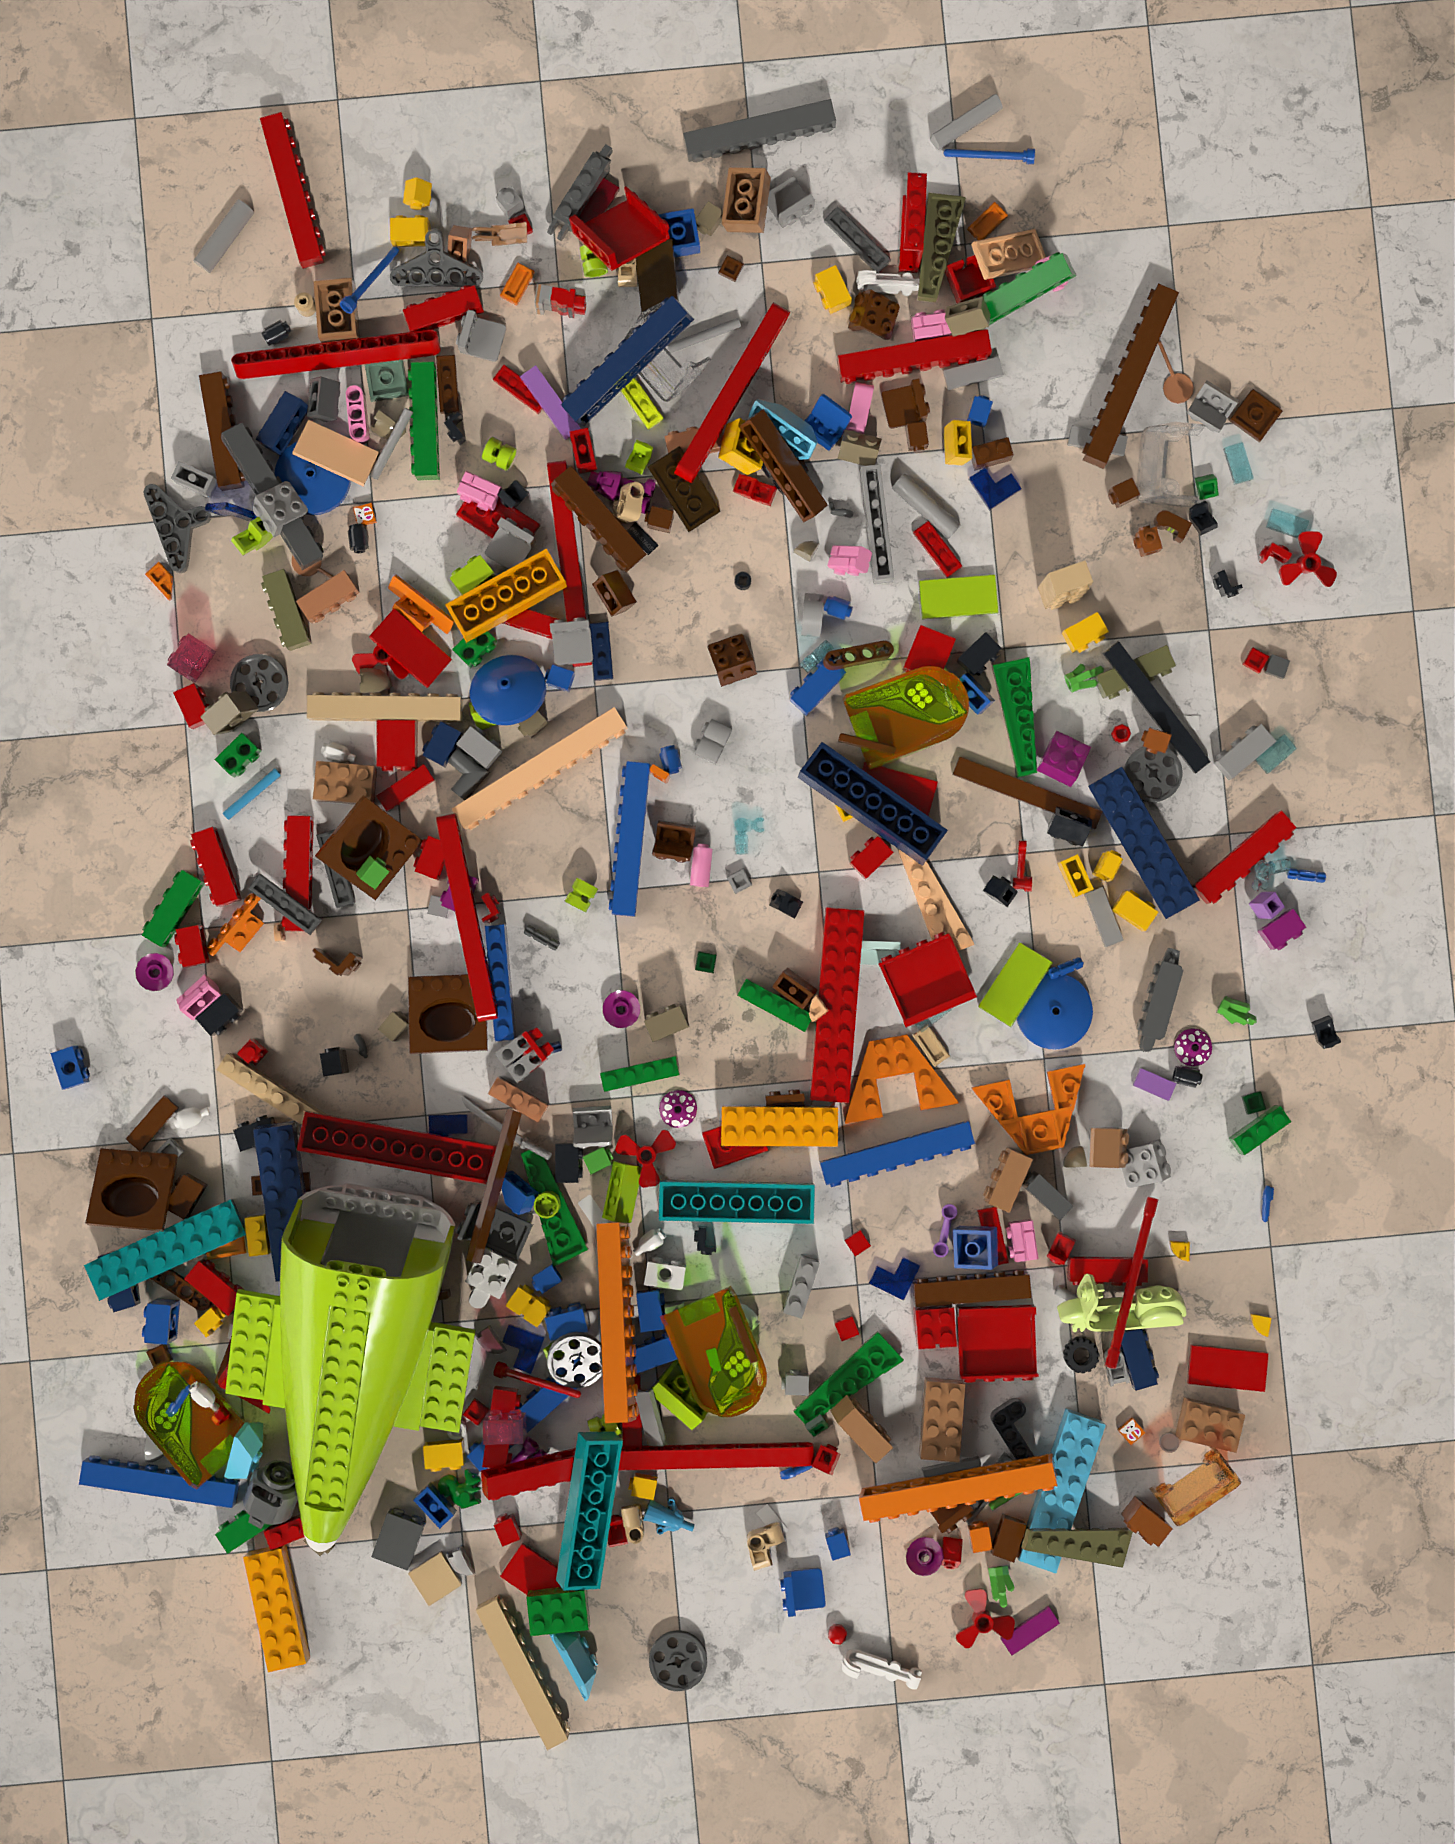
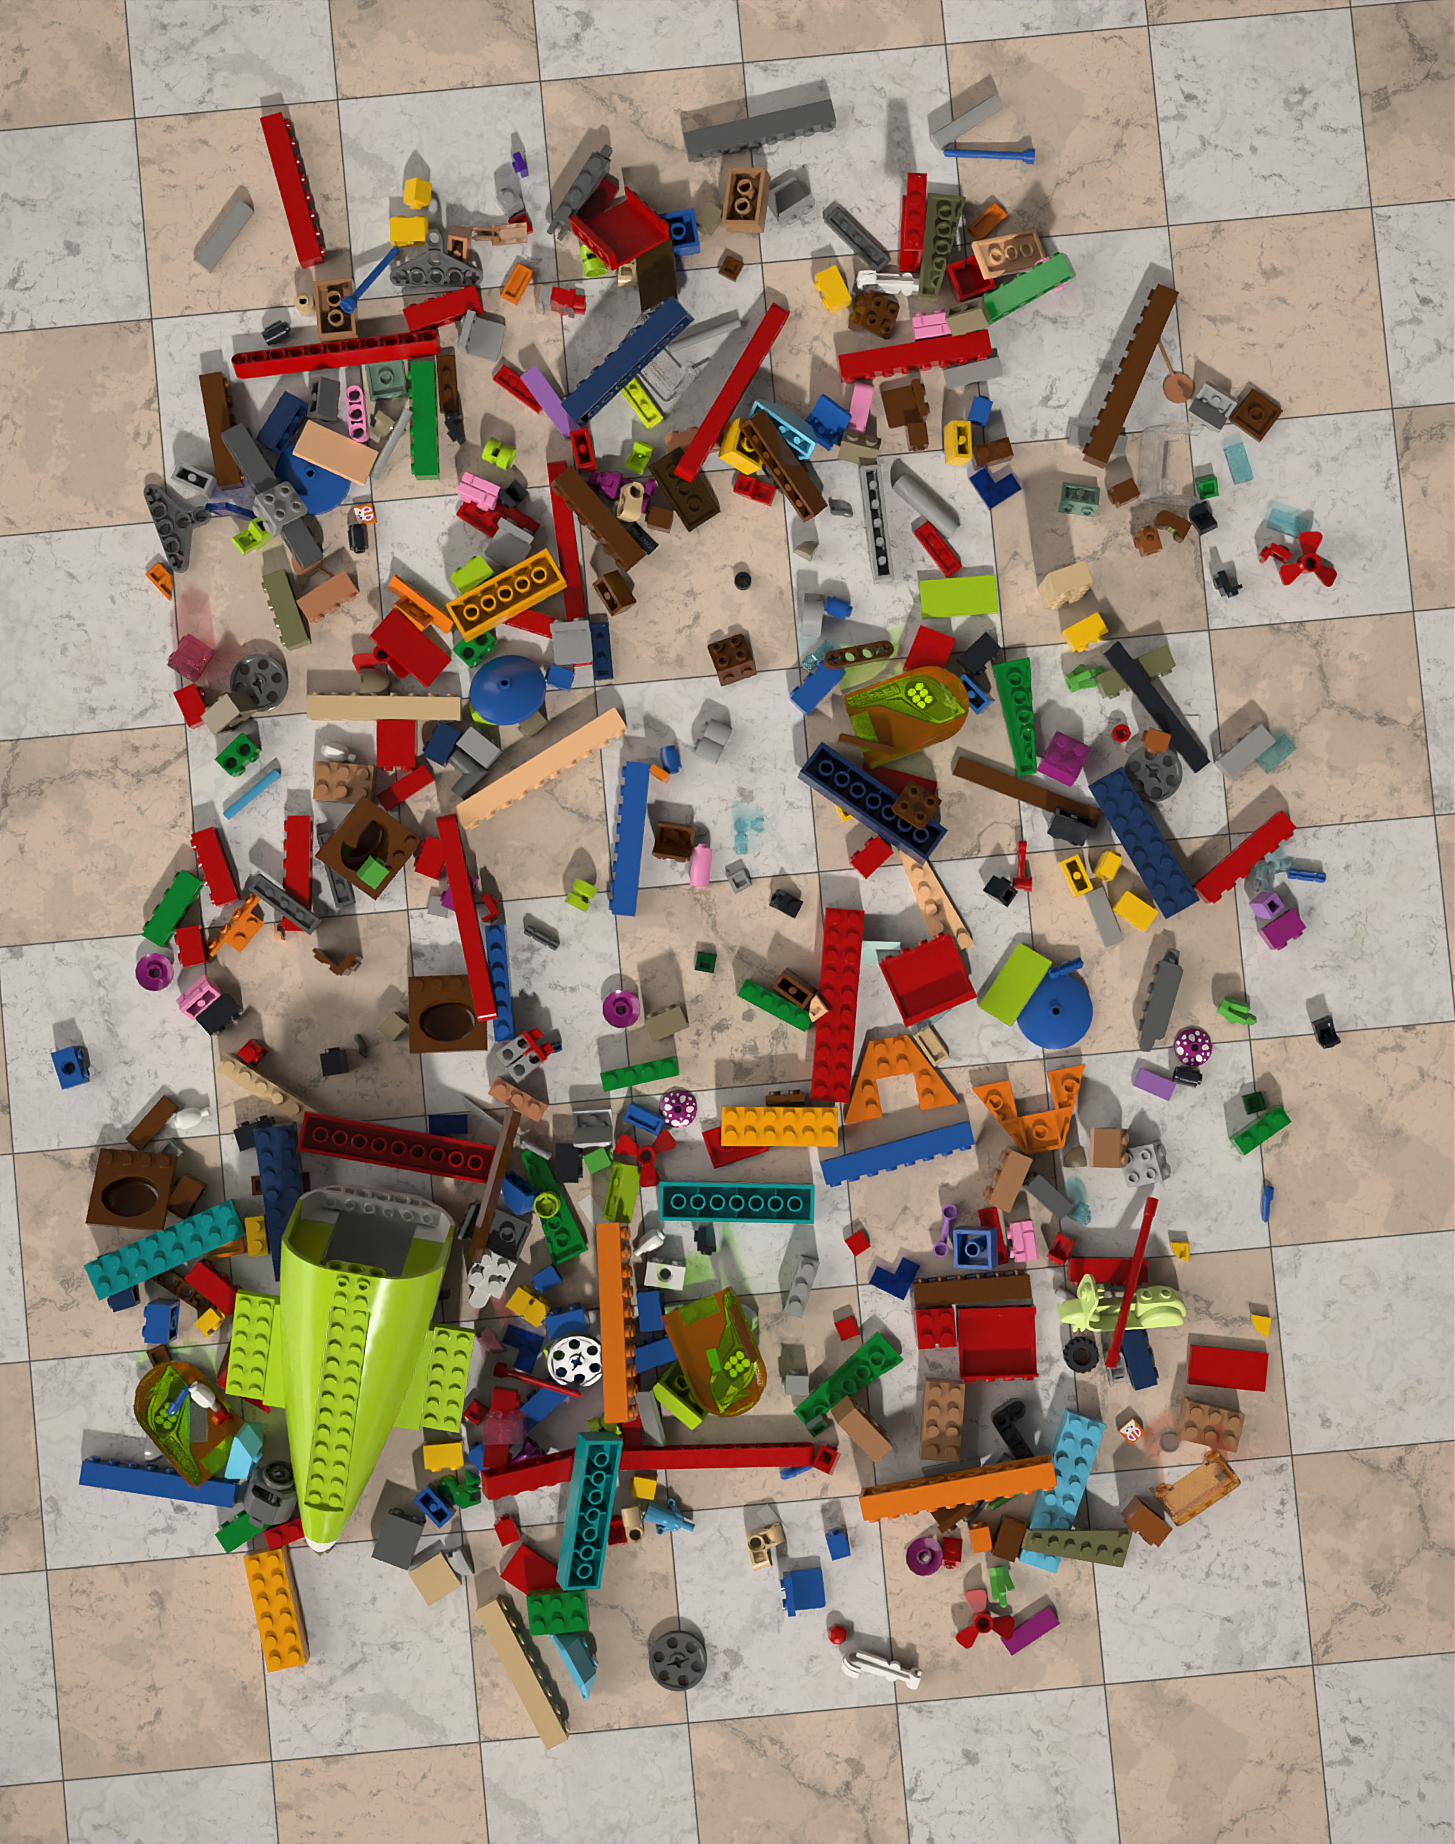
bright pink brick [827,545,872,576] -> none
red tile [1242,647,1269,674] -> none
dark grey tile [1265,654,1290,679] -> none
none -> clear light blue tile [187,1402,208,1443]
none -> dark purple plate [511,152,529,178]
none -> blue tile [623,1101,666,1136]
none -> reddish brown bracket [891,779,942,830]
none -> sand green bracket [1058,482,1100,517]
none -> clear light blue cone [1067,1201,1092,1225]

